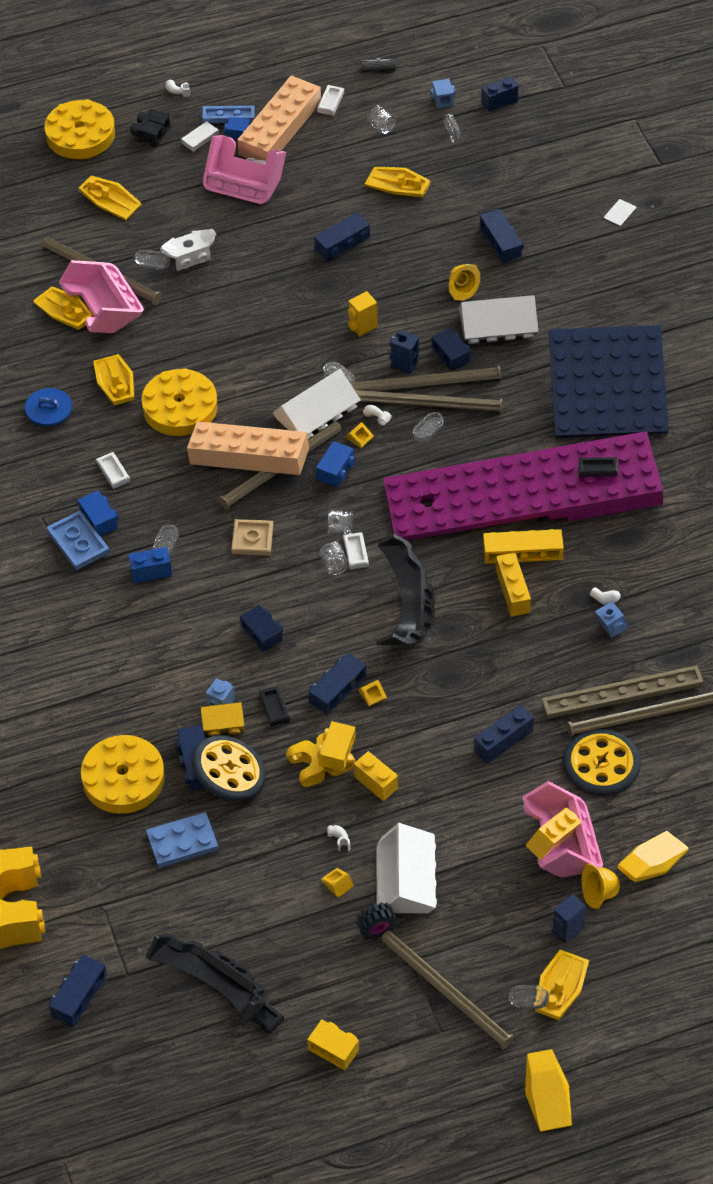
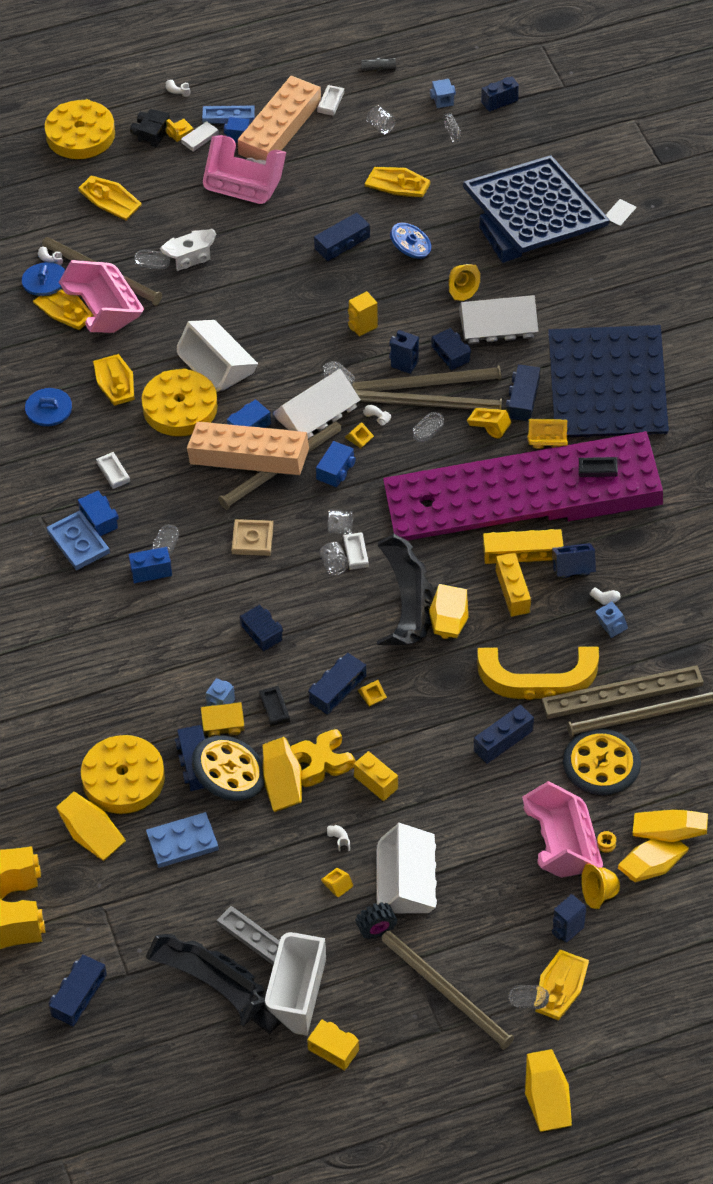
yellow brick [317,721,355,772] -> none
yellow brick [525,807,582,860] -> none
none -> blue shield [22,262,65,296]
none -> white arm [38,247,63,266]
none -> yellow piece [56,792,126,861]
none -> yellow bracket [166,119,194,142]
none -> white windscreen [177,320,258,392]
none -> light grey plate [217,906,280,965]
none -> blue brick [227,399,271,428]
none -> yellow piece [263,737,302,812]
none -> white windscreen [265,932,326,1035]
none -> shield [390,223,431,259]
none -> yellow piece [429,584,468,639]
none -> dark blue plate [463,155,610,253]
none -> yellow plate [467,408,511,439]
none -> yellow arch [477,647,599,700]
none -> dark blue brick [505,364,540,422]
none -> yellow bracket [527,419,568,448]
none -> dark blue brick [552,543,596,578]
none -> yellow bush [597,831,616,853]
none -> yellow piece [633,810,708,842]

